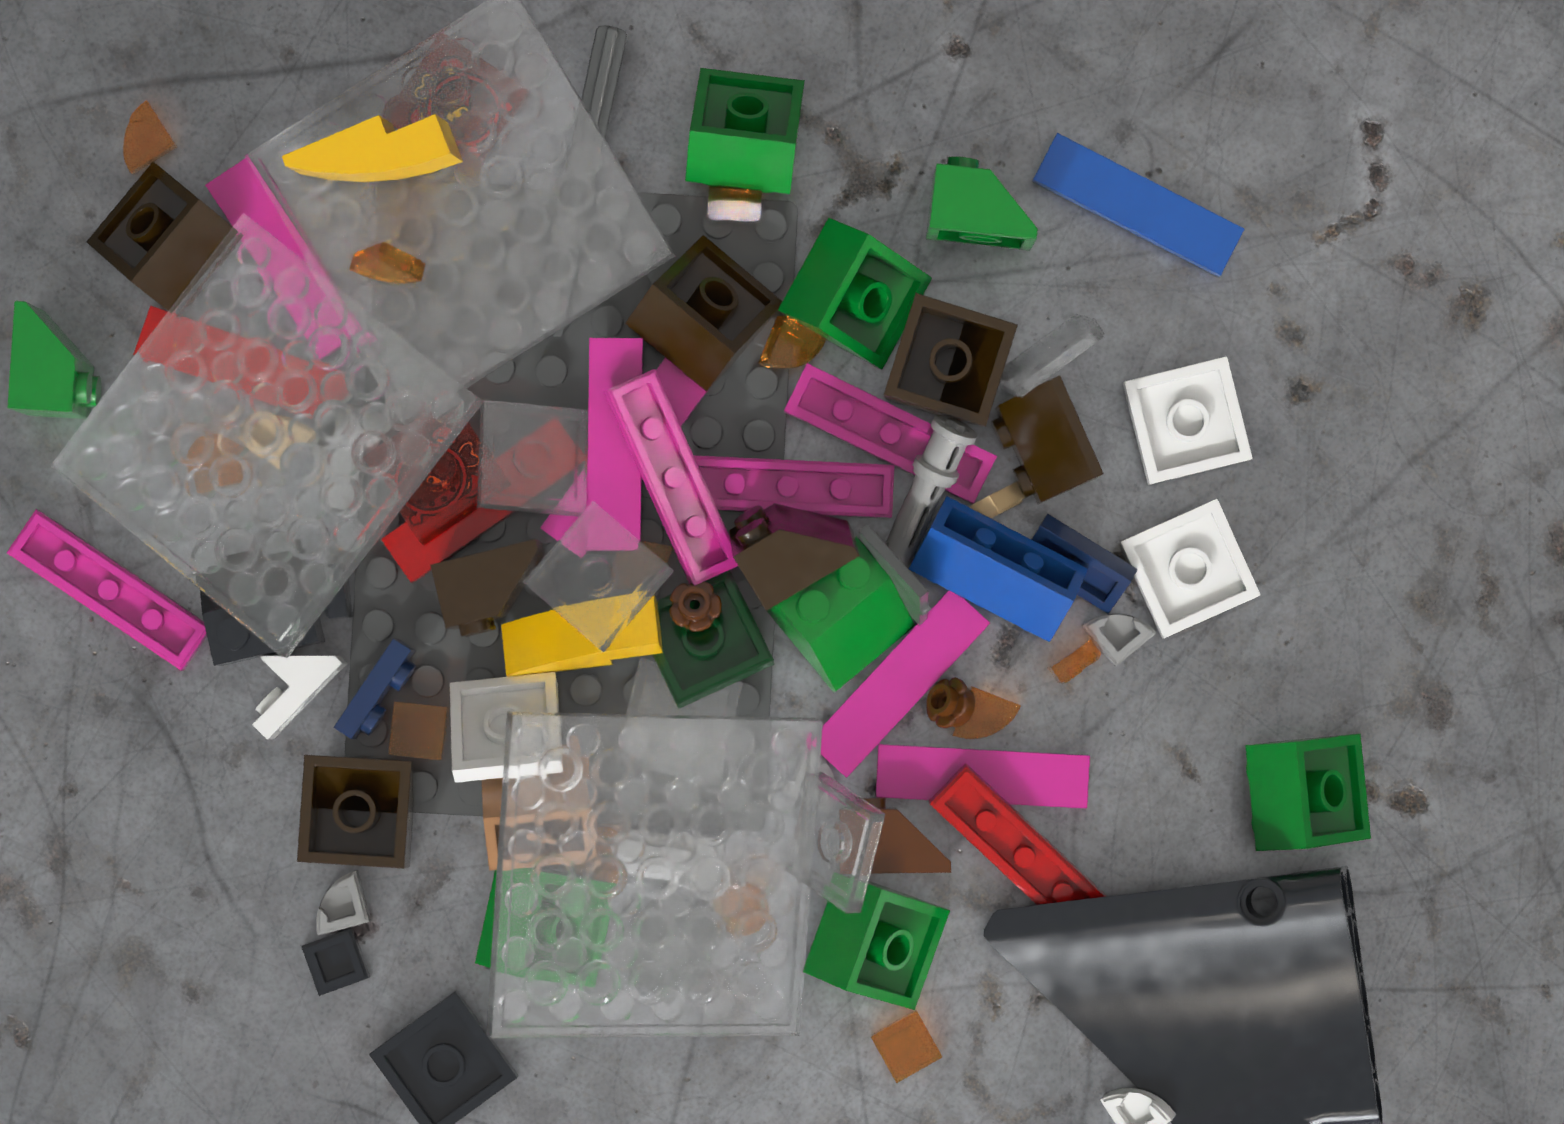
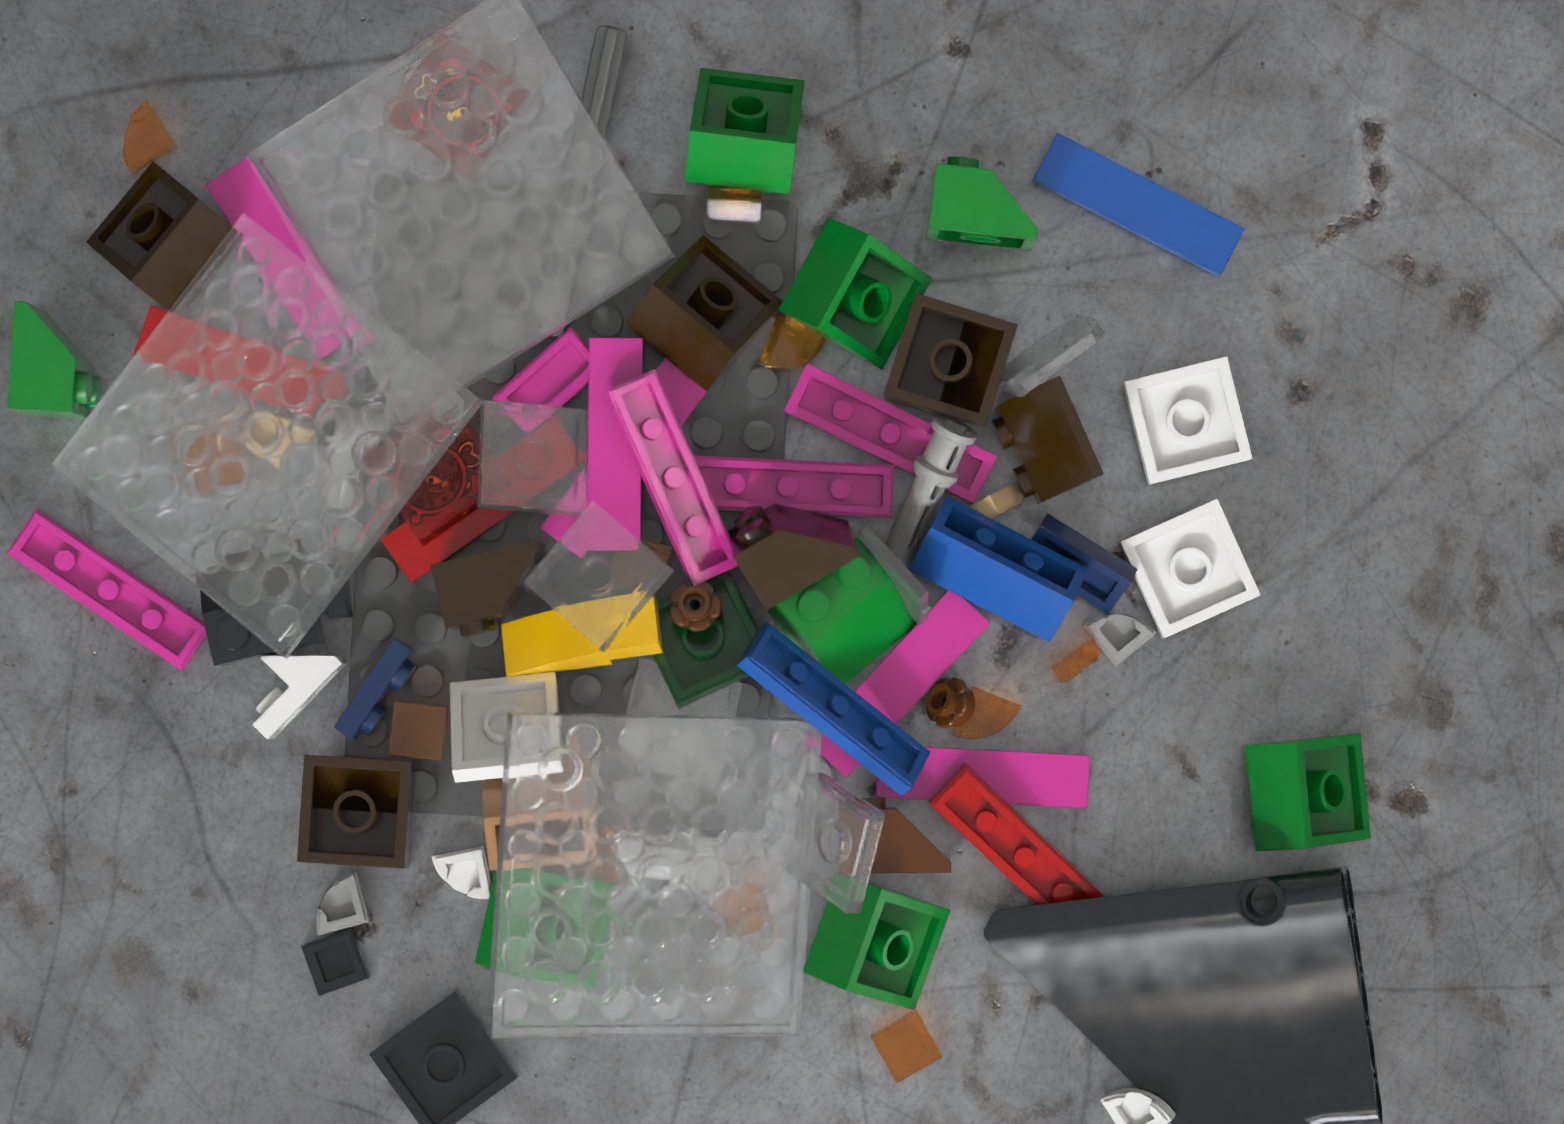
yellow slope [282,114,463,182] -> none
clear orange tile [349,241,426,283] -> none
none -> white tile [432,845,492,899]
none -> dark pink tile [492,327,589,437]
none -> blue tile [737,622,931,796]

